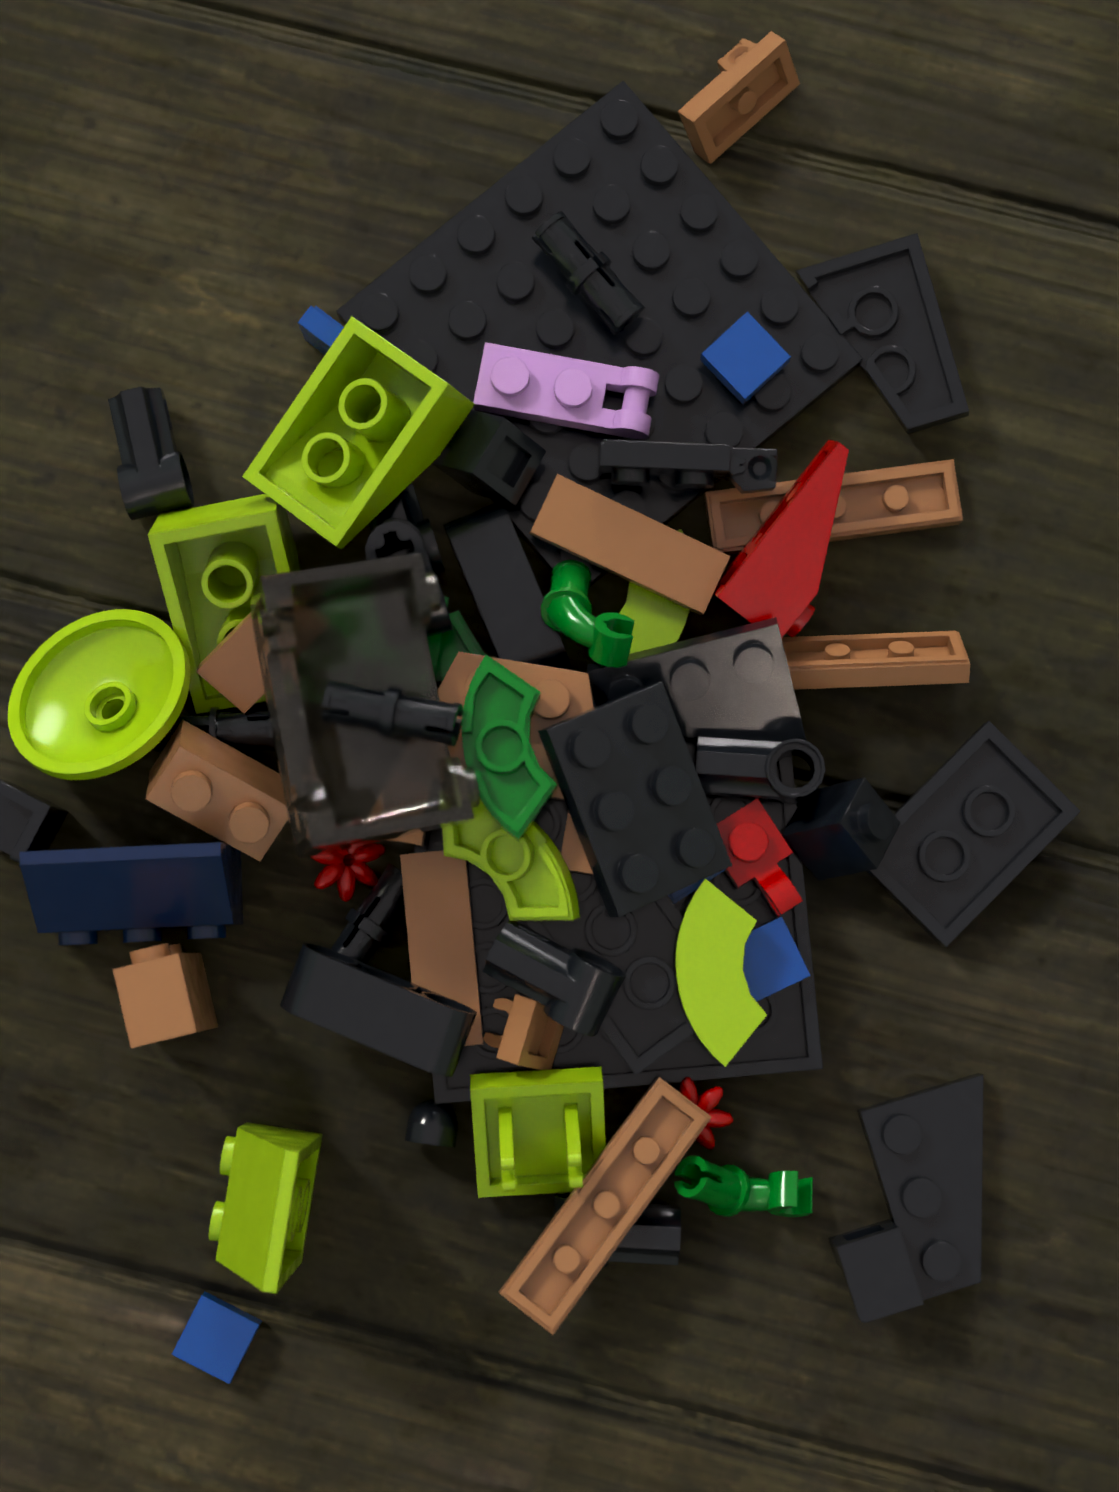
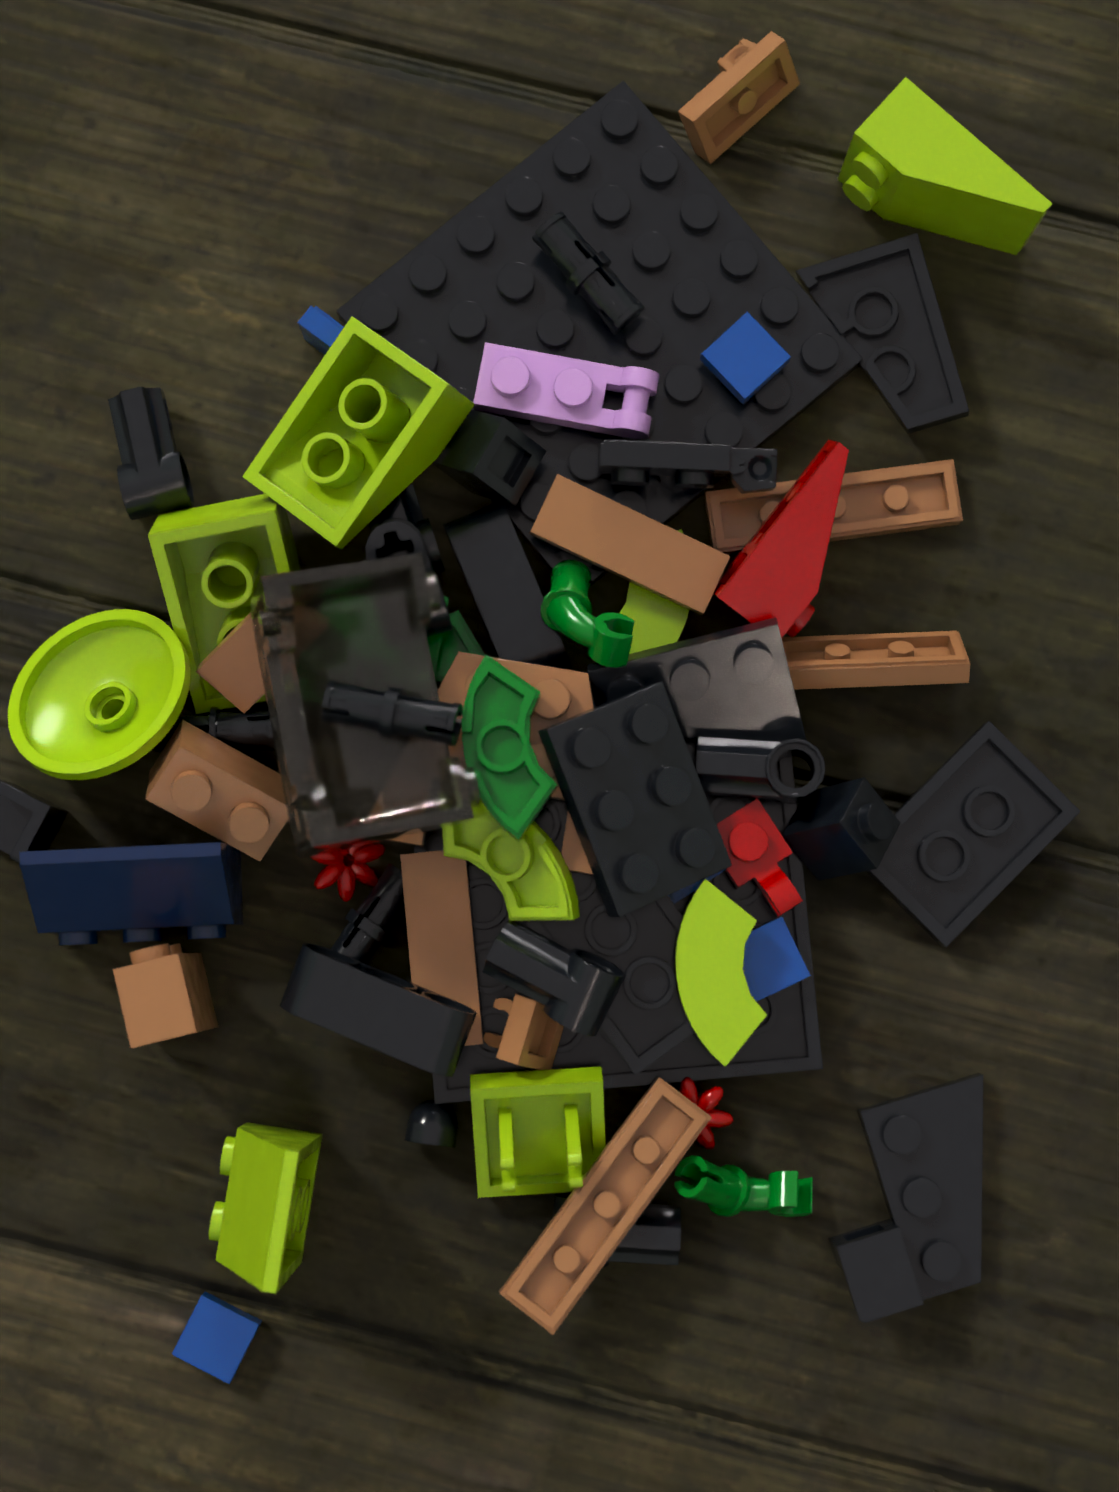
none -> lime slope [838,77,1053,255]

